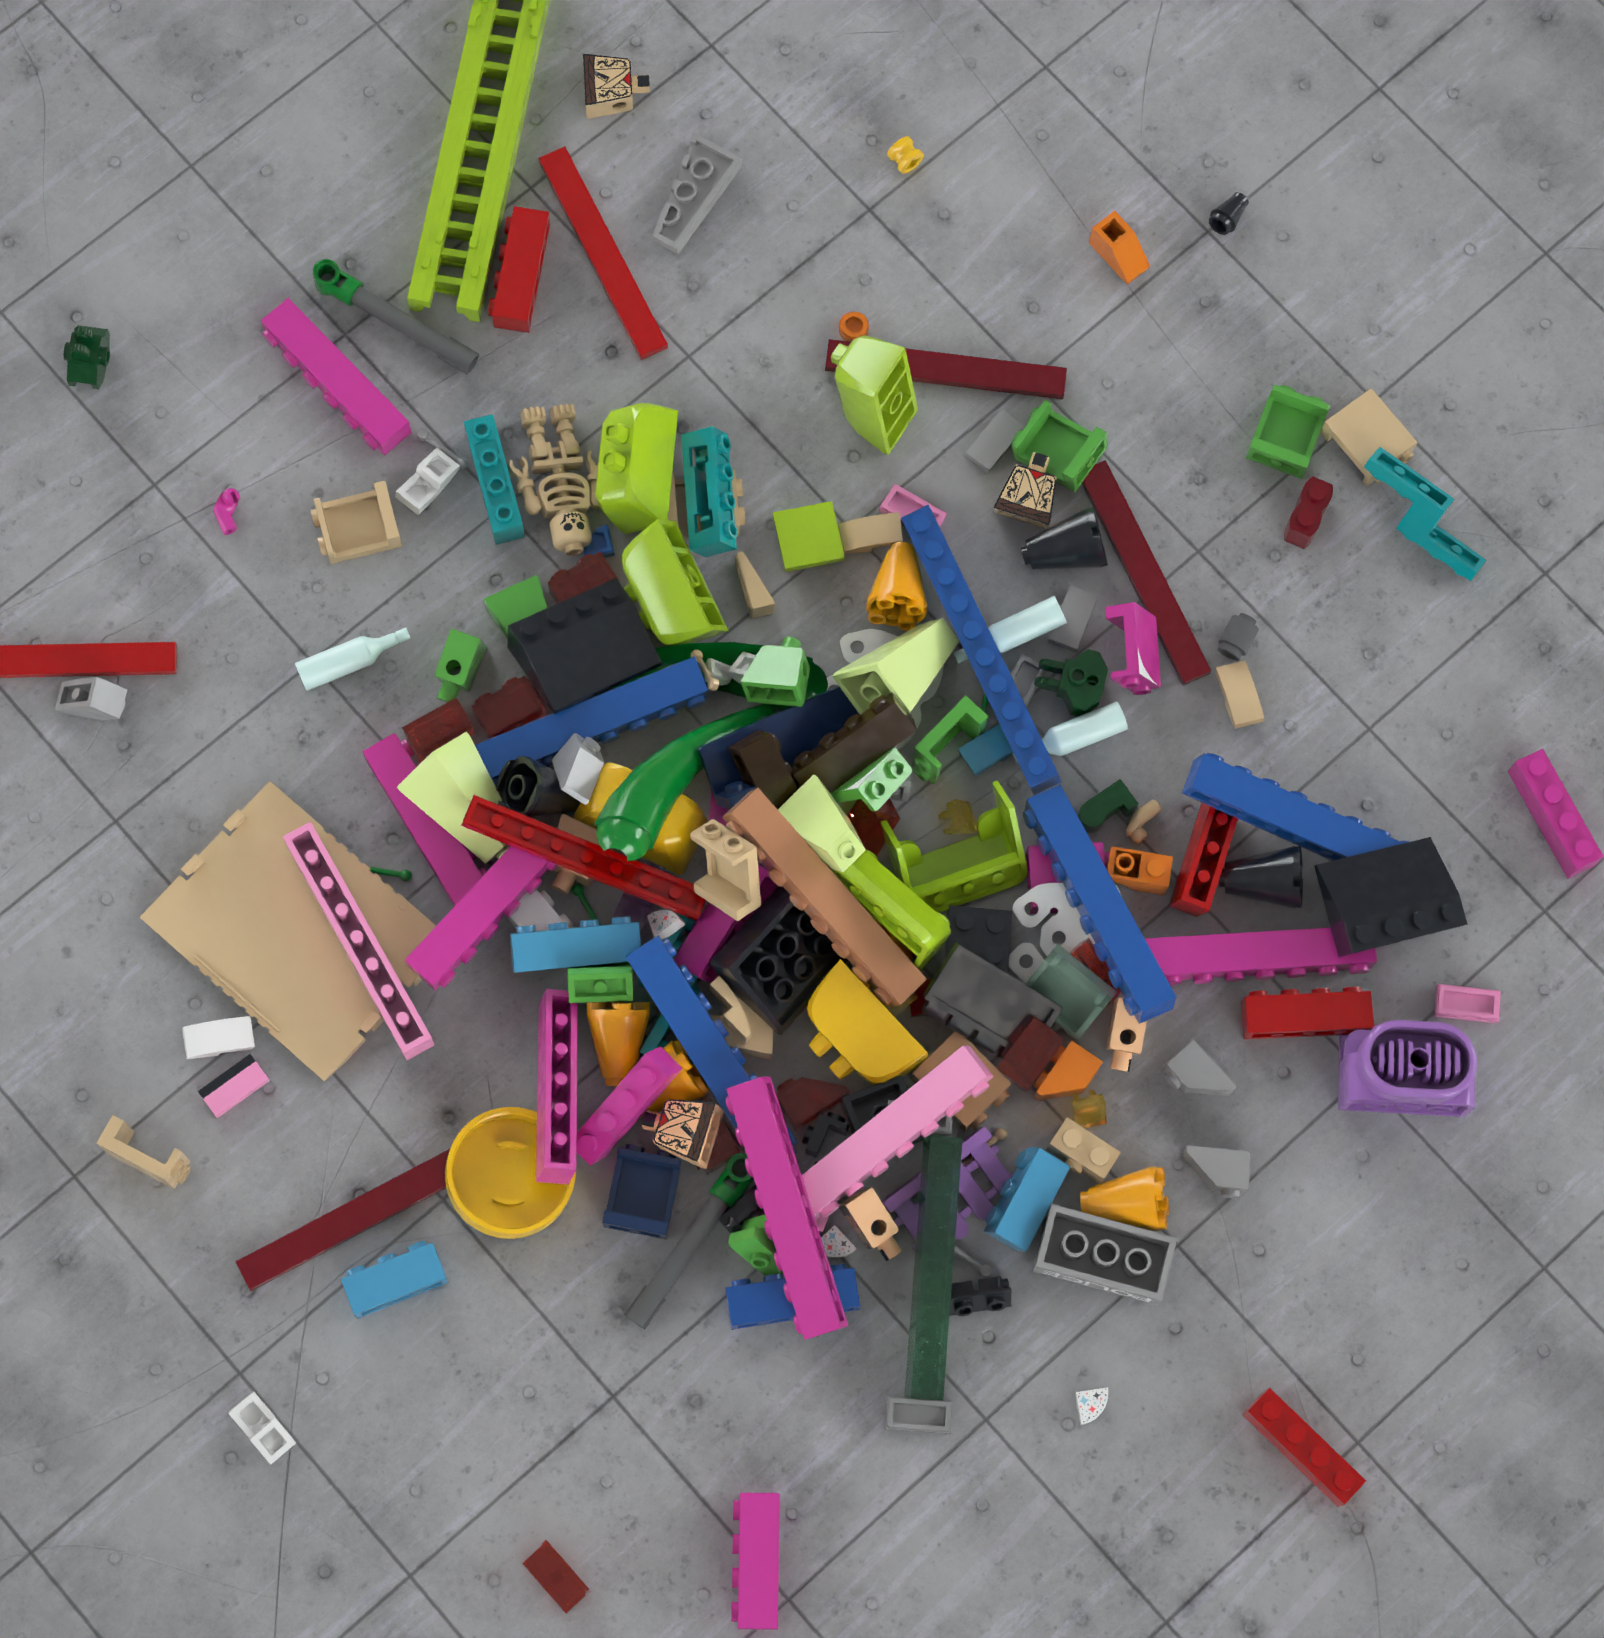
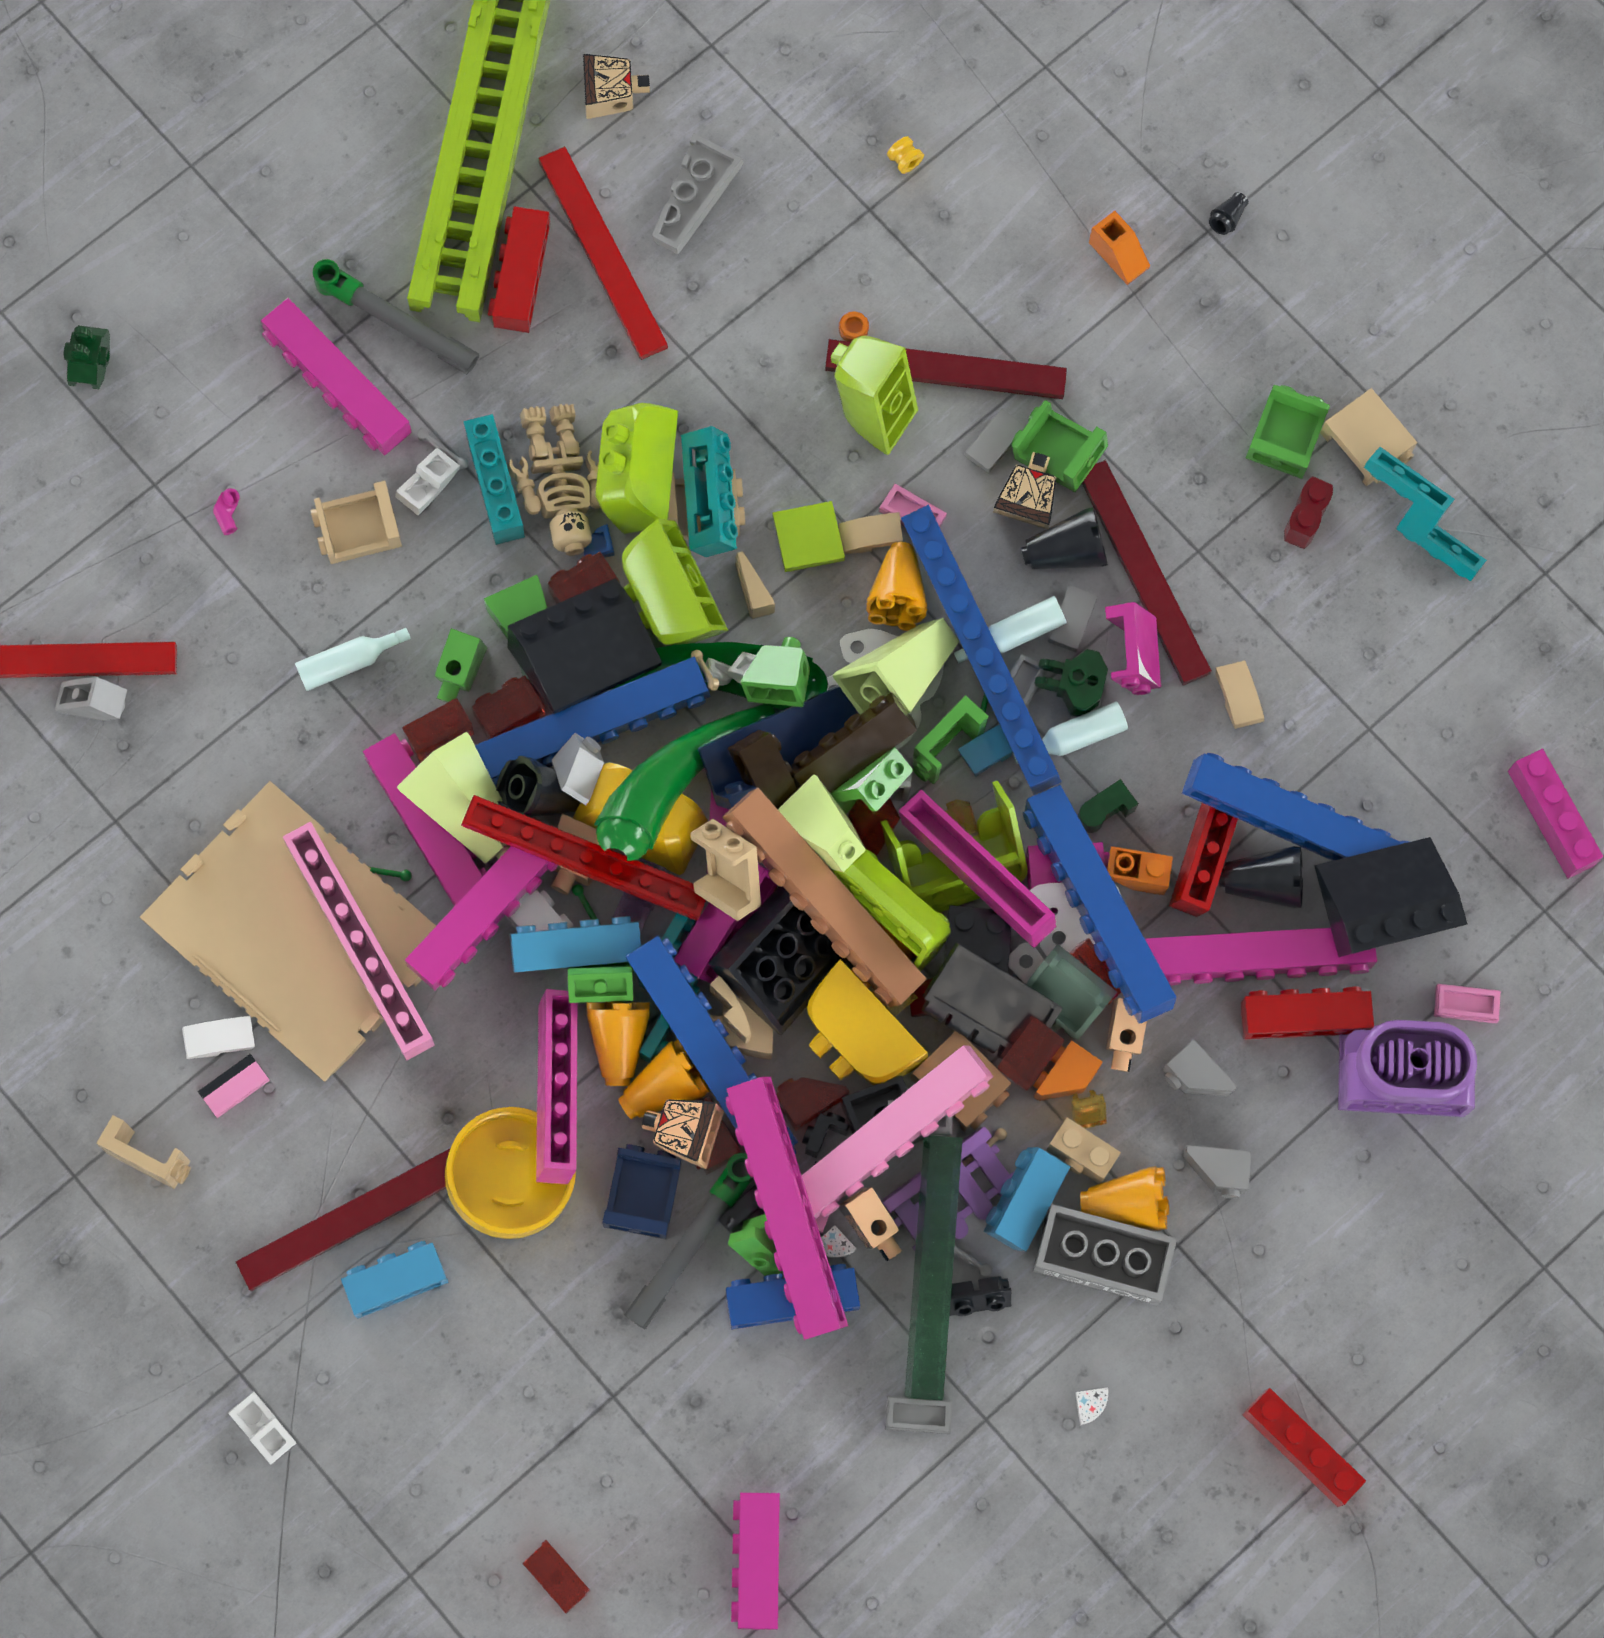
dark pink brick [577,1046,683,1166] -> none
white tile [647,910,685,940] -> none
tan arm [1126,800,1161,844] -> none
dark grey brick [1217,613,1259,661] -> none
none -> dark pink brick [899,790,1056,948]

